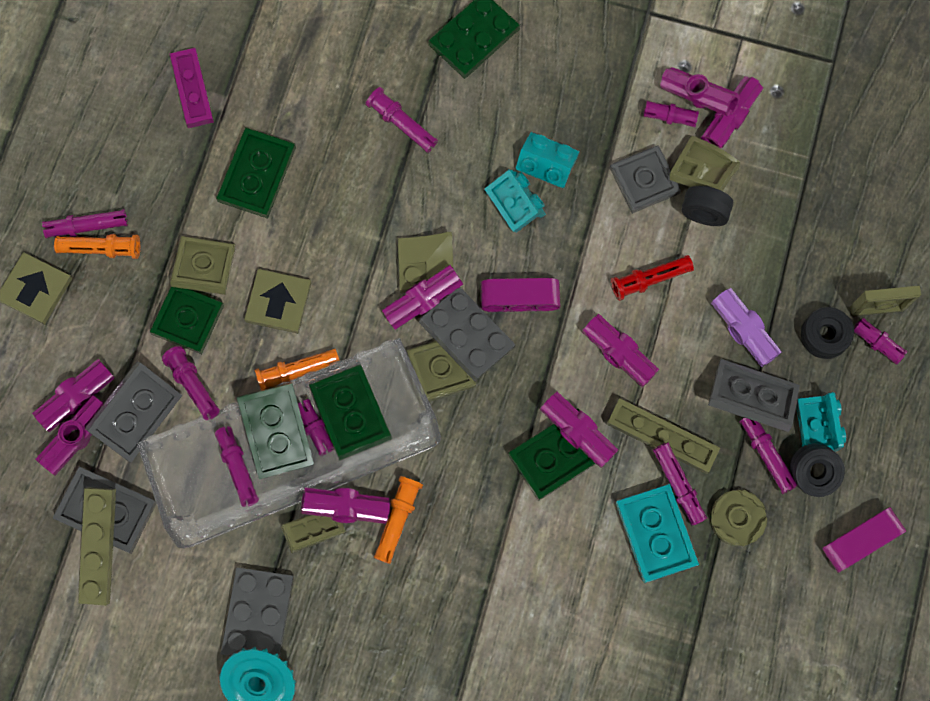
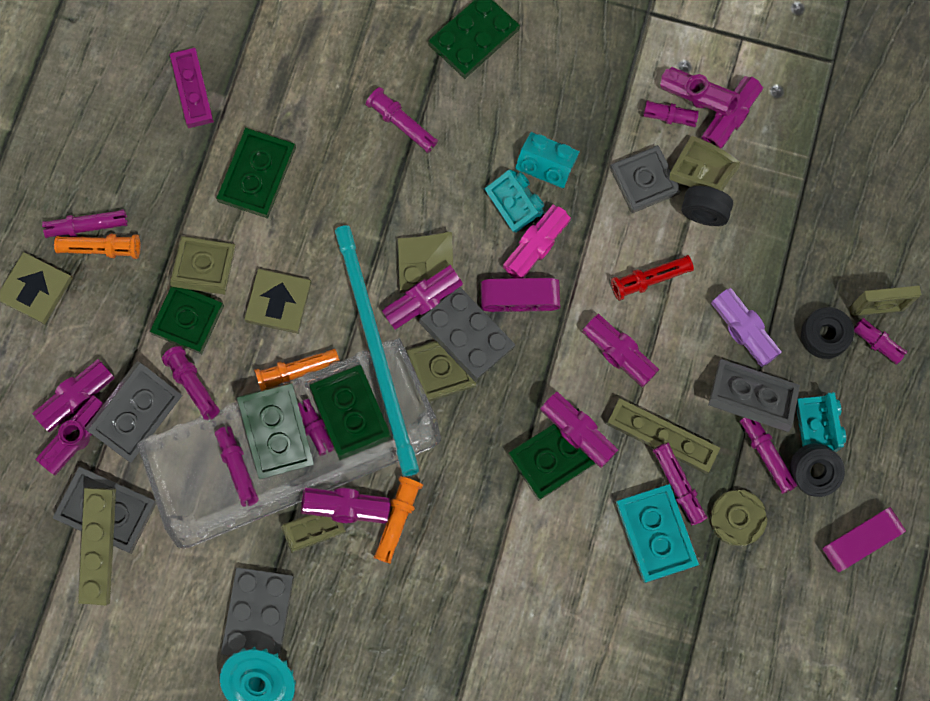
none -> teal piece [335,225,420,477]
none -> dark pink piece [503,205,571,279]

